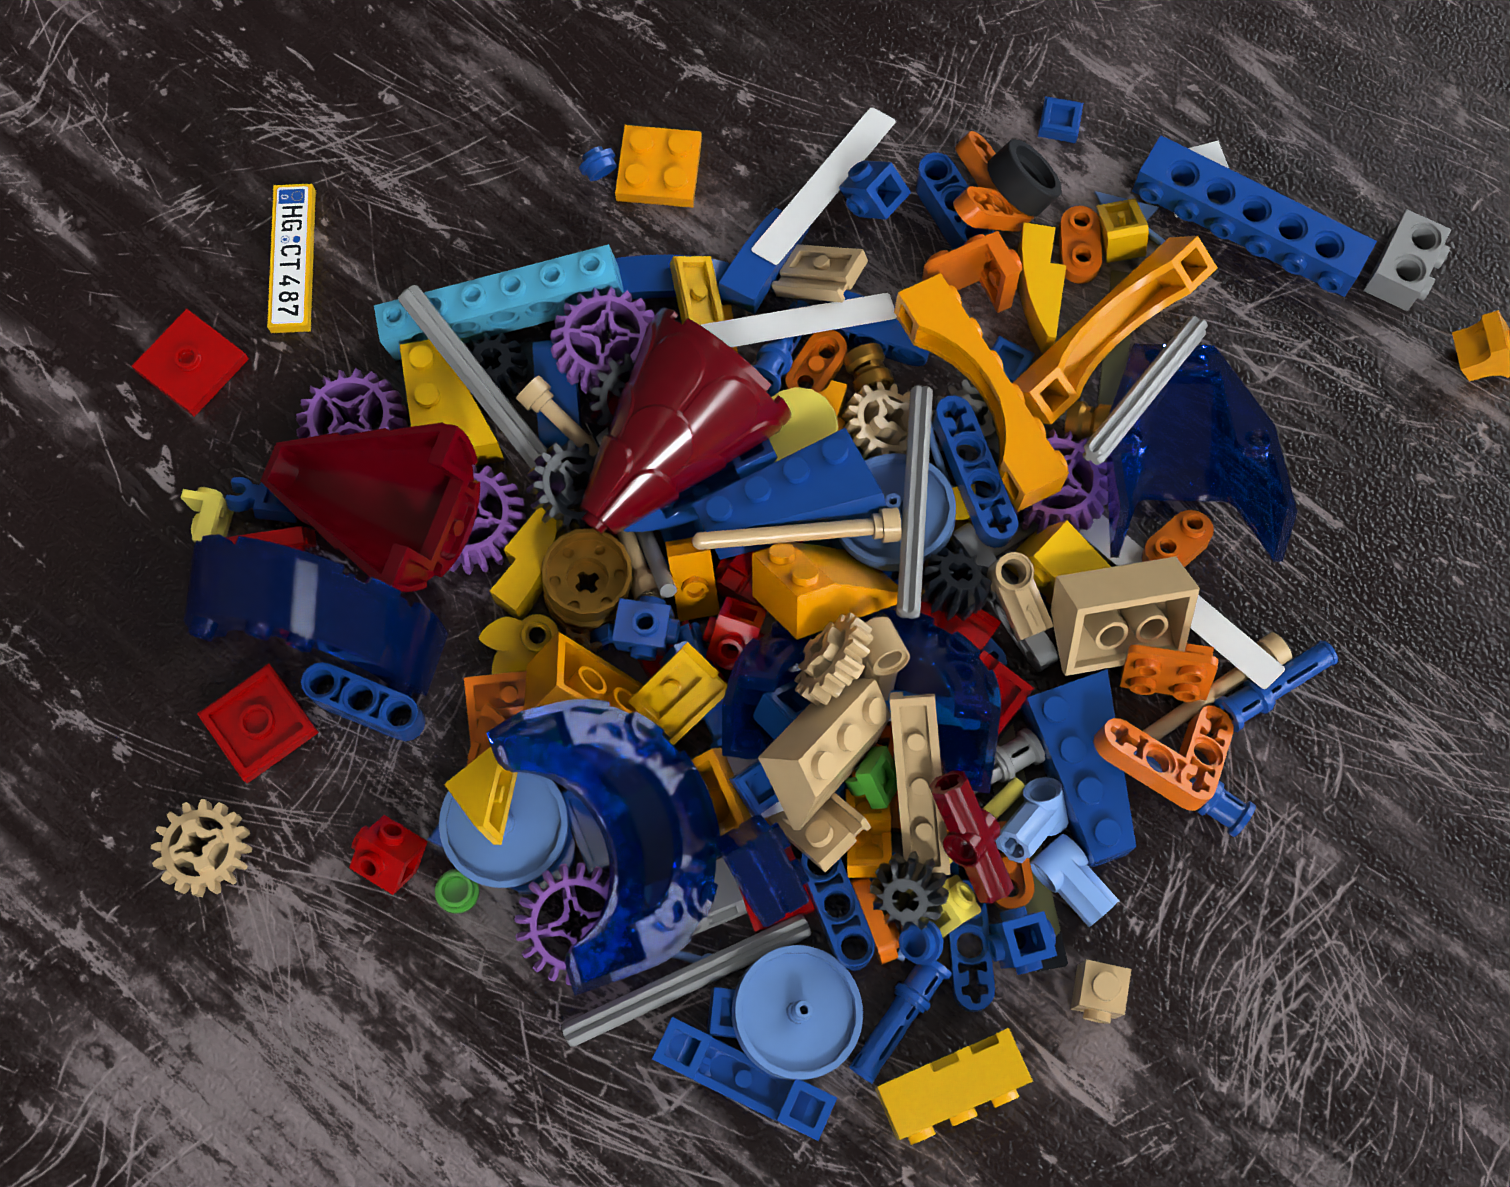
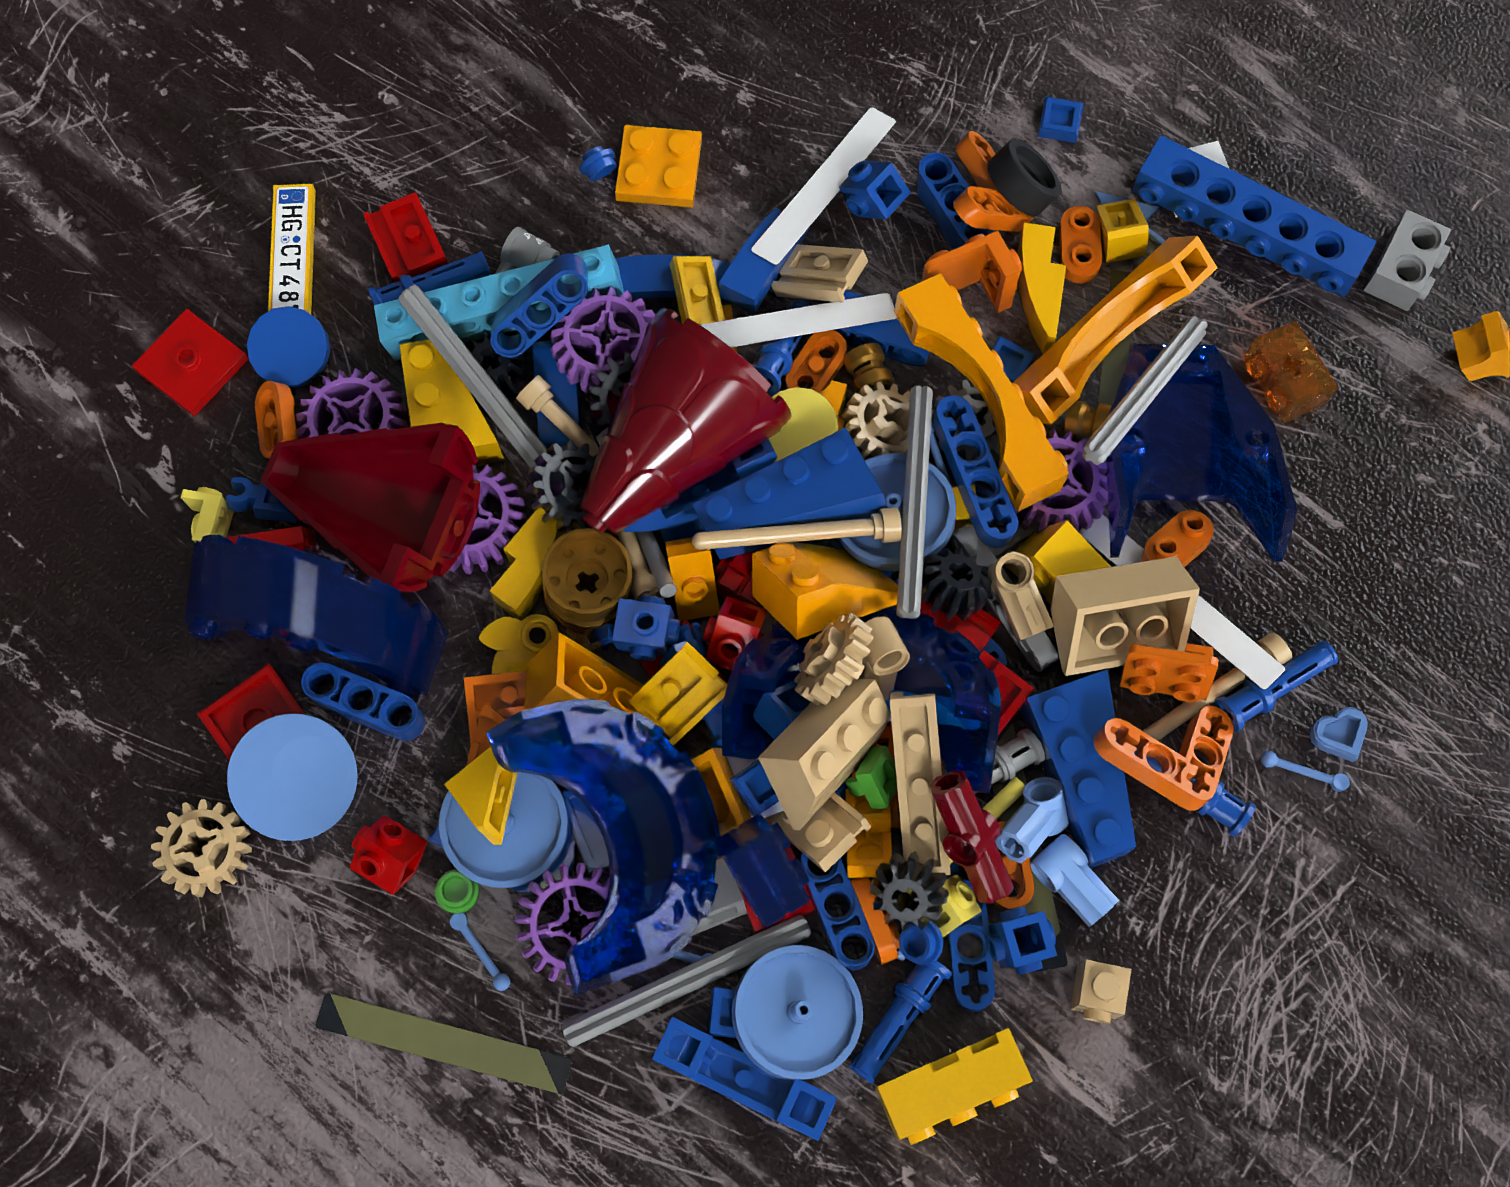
none -> medium blue piece [227,713,358,841]
none -> blue tile [247,306,331,388]
none -> orange plate [255,381,299,459]
none -> olive sticker [316,993,572,1094]
none -> red plate [363,192,448,282]
none -> blue pin [367,251,491,305]
none -> medium blue hinge [450,913,510,991]
none -> blue beam [490,253,588,358]
none -> light grey piece [495,227,560,274]
none -> clear orange brick [1244,320,1338,423]
none -> medium blue hinge [1260,751,1350,792]
none -> medium blue tile [1309,707,1368,762]

